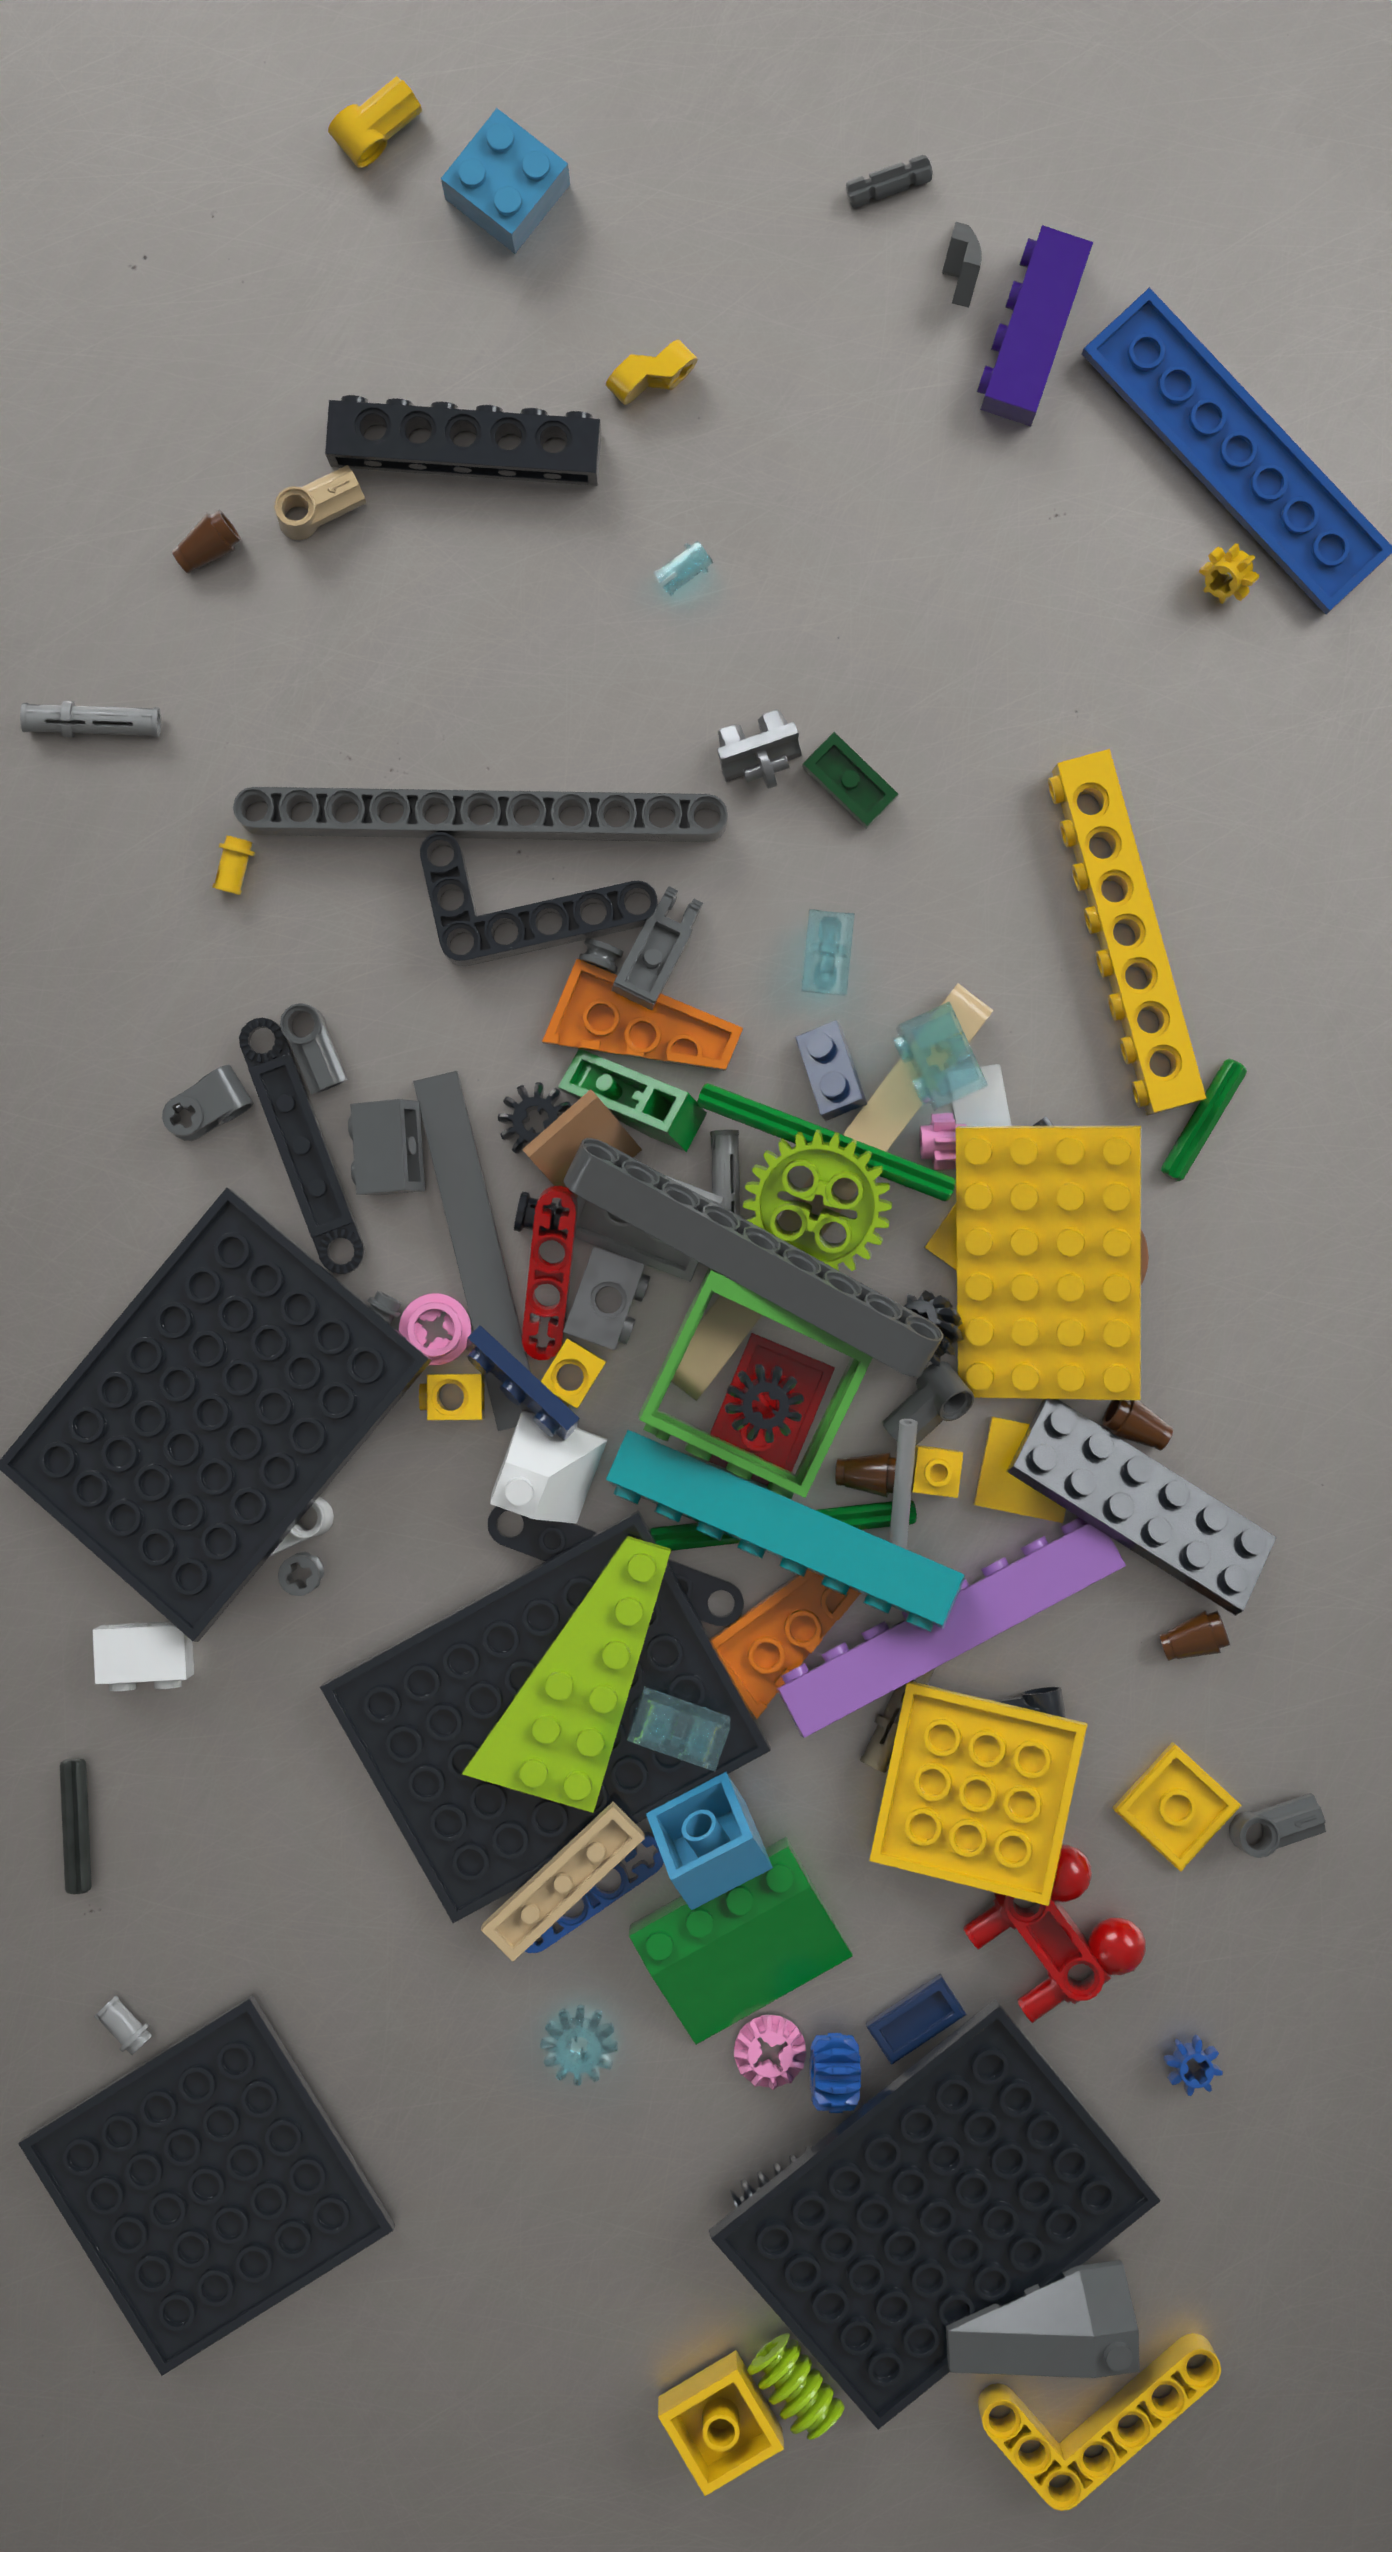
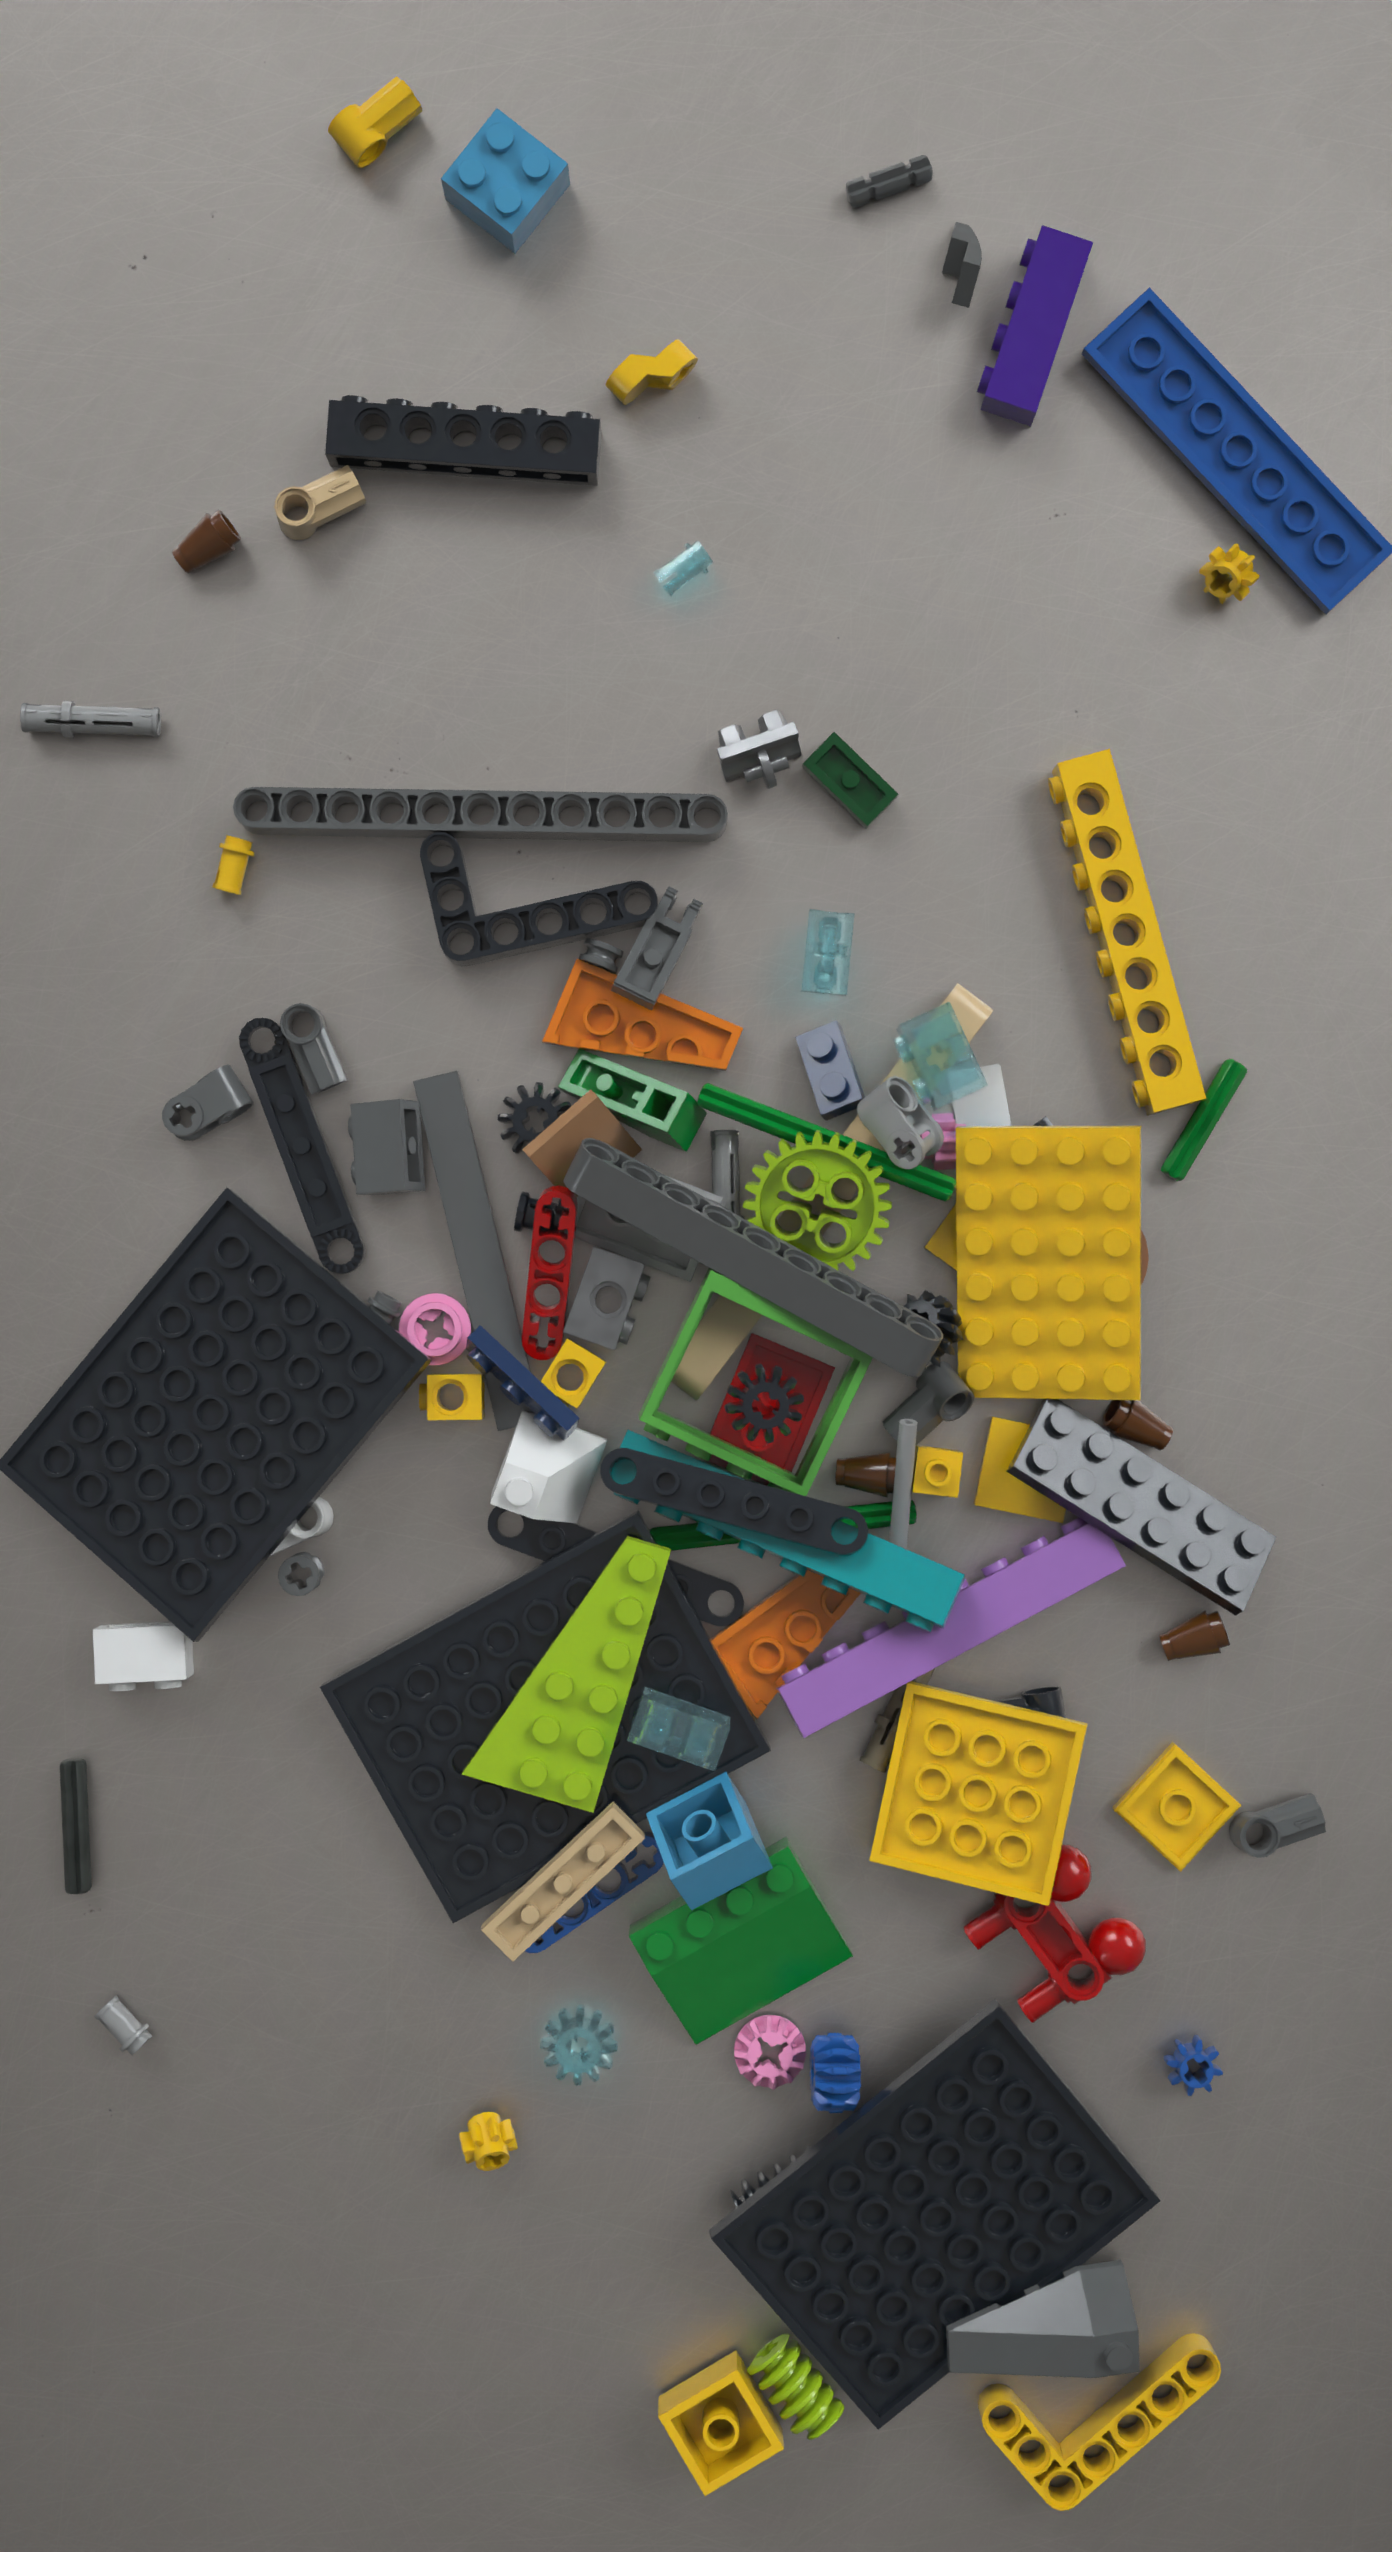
black plate [18,1995,395,2376] -> none
dark blue tile [866,1974,967,2065] -> none
none -> yellow gear [459,2112,518,2171]
none -> black plate [600,1448,868,1556]
none -> light grey piece [857,1076,944,1169]

